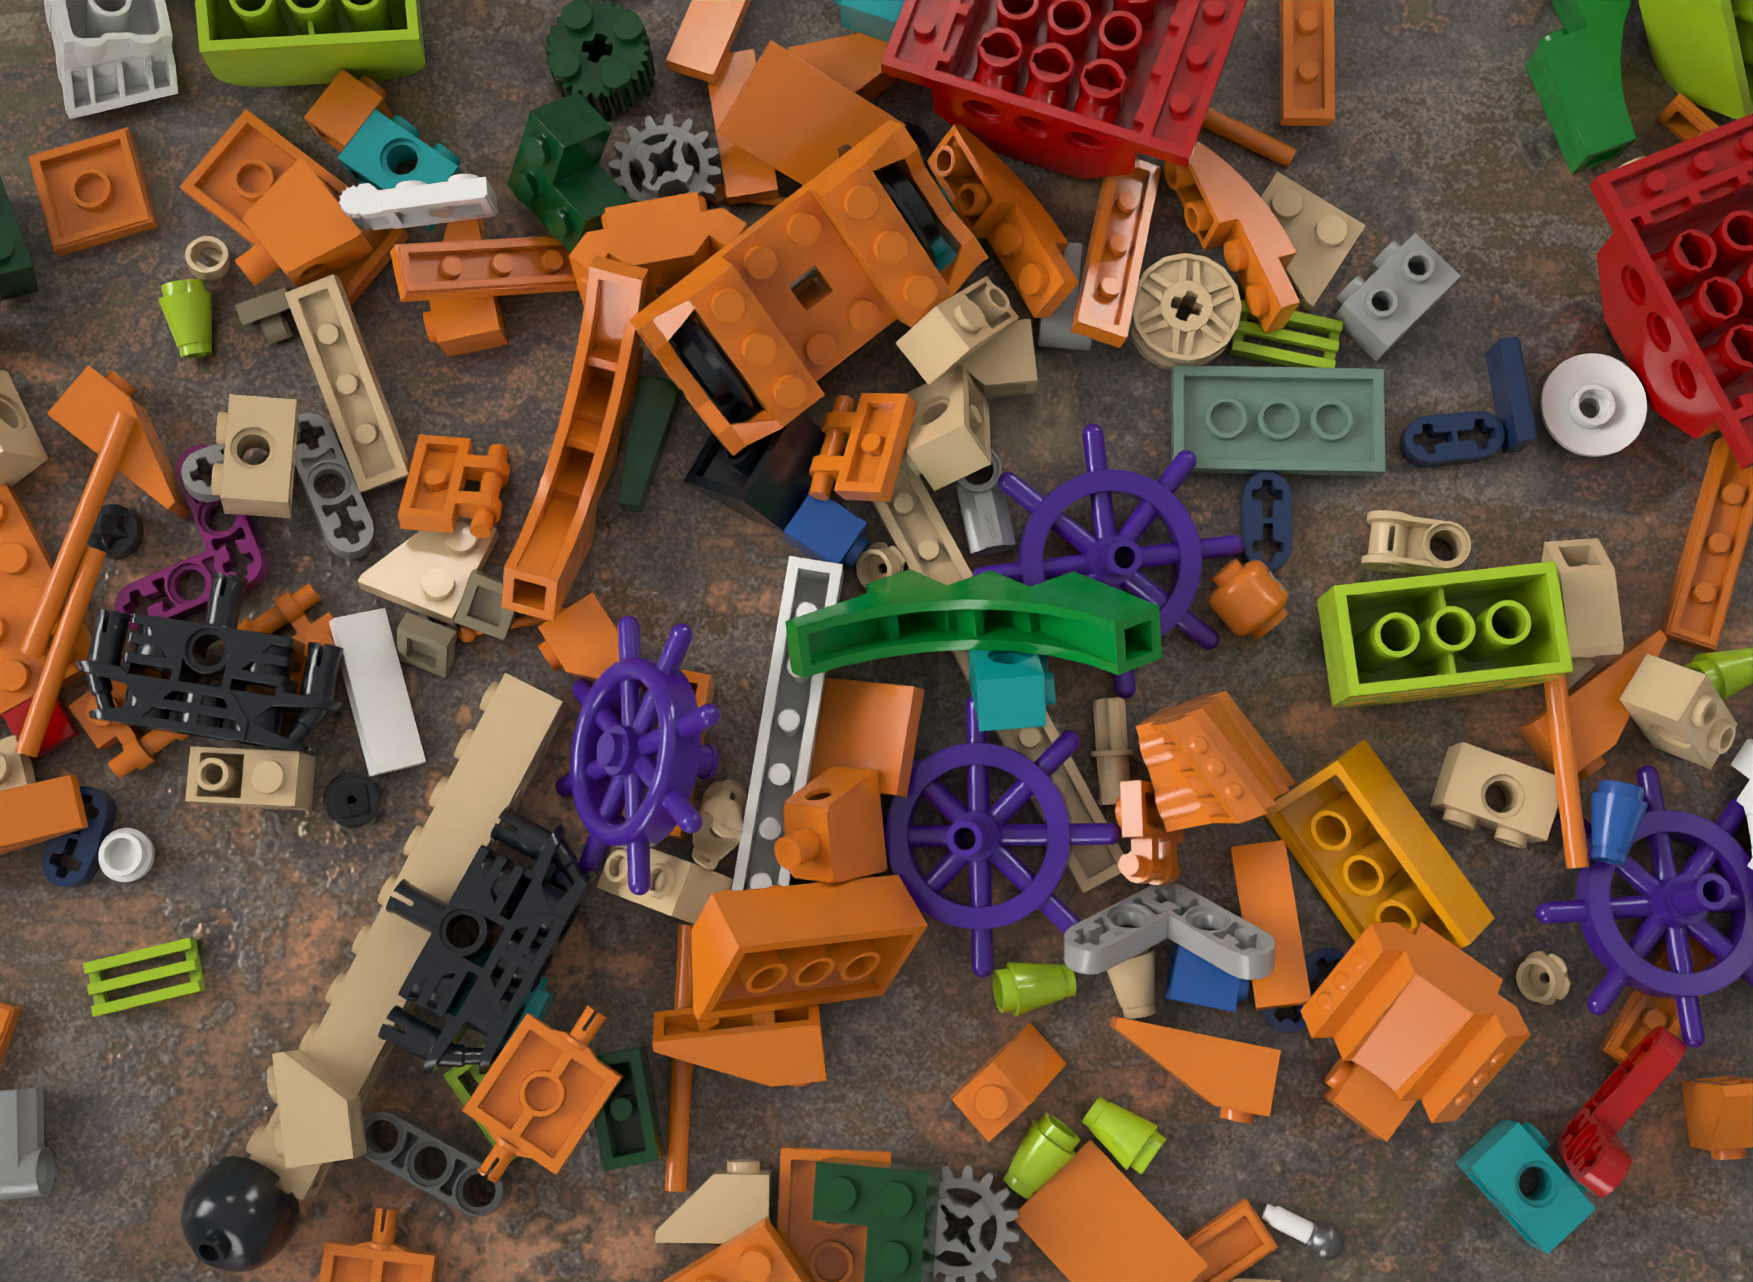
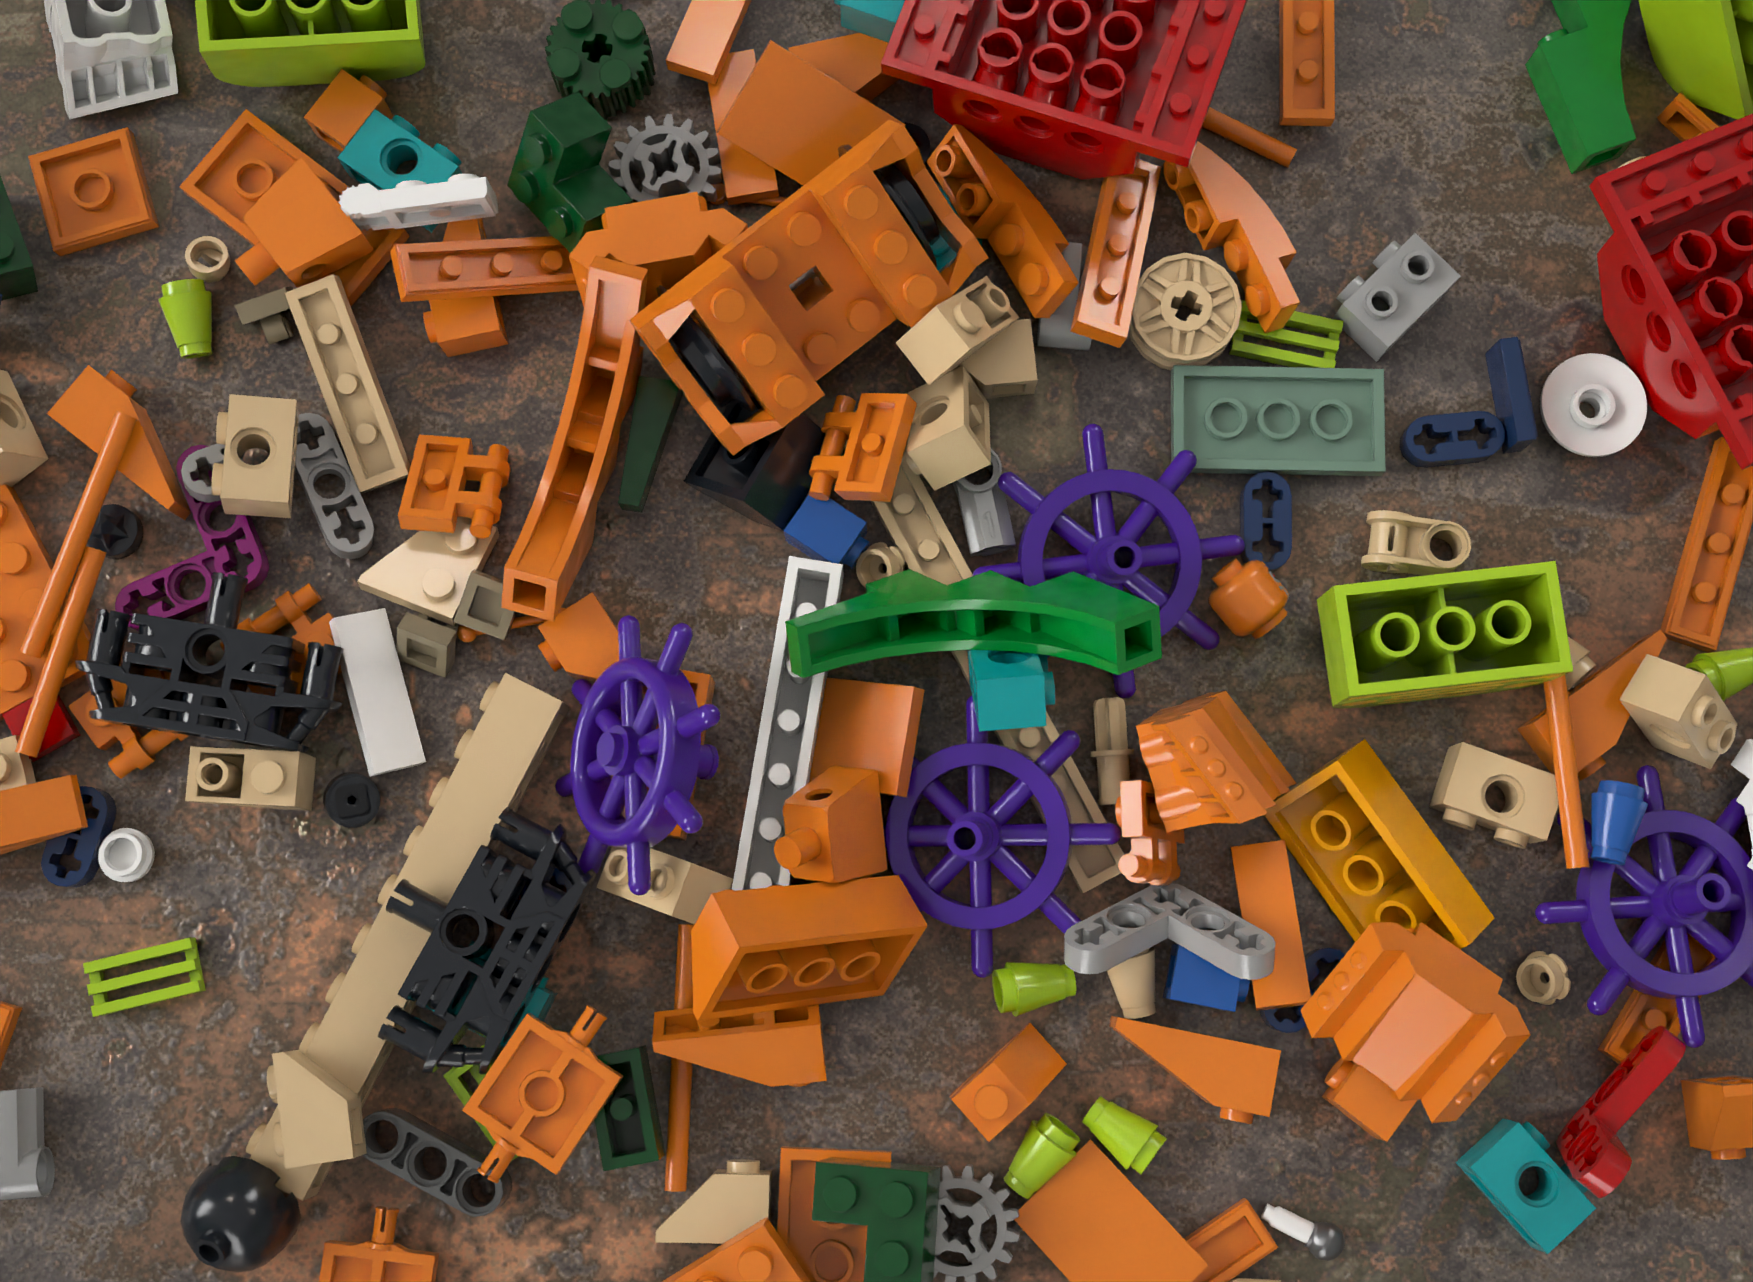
tan piece [692,780,748,870] -> none
tan wing [1261,171,1366,312] -> none
tan slope [1541,538,1624,658] -> none

